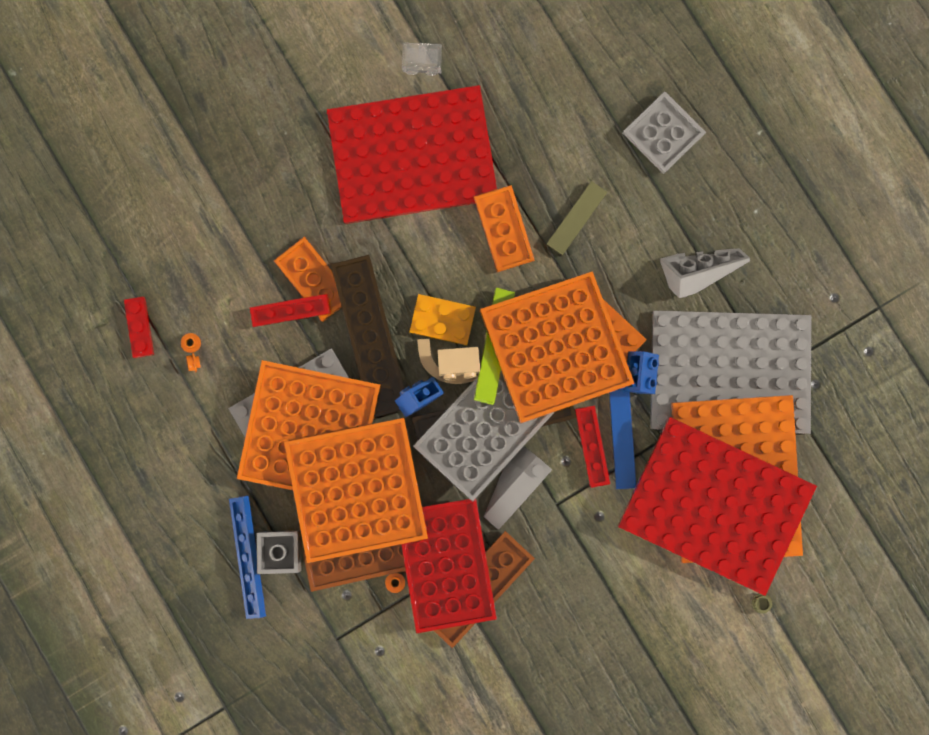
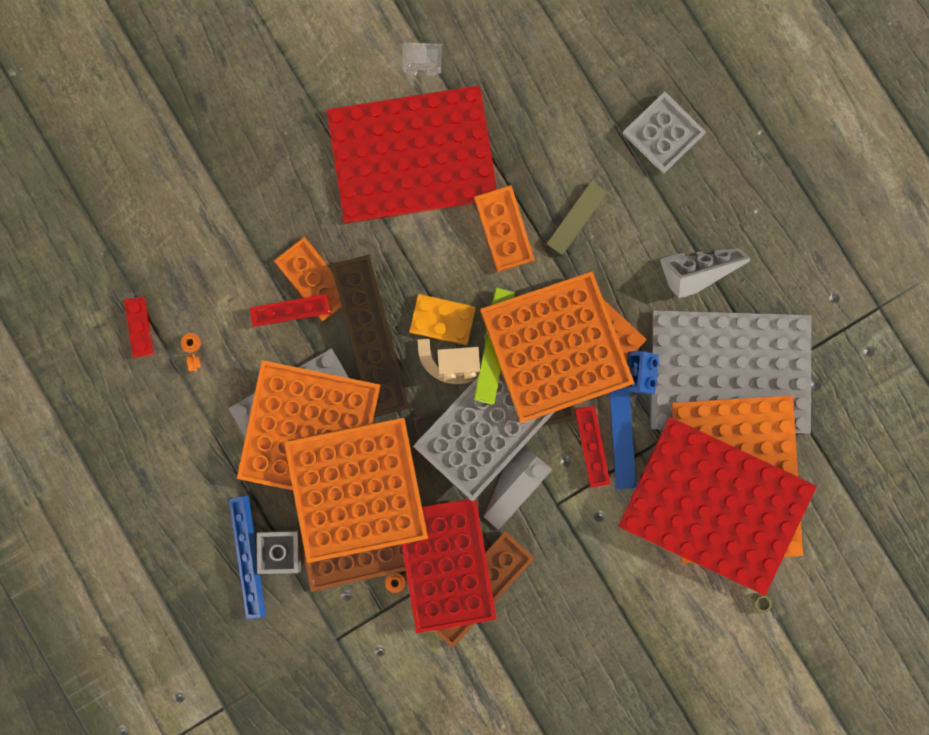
blue brick [395,377,444,418] -> none

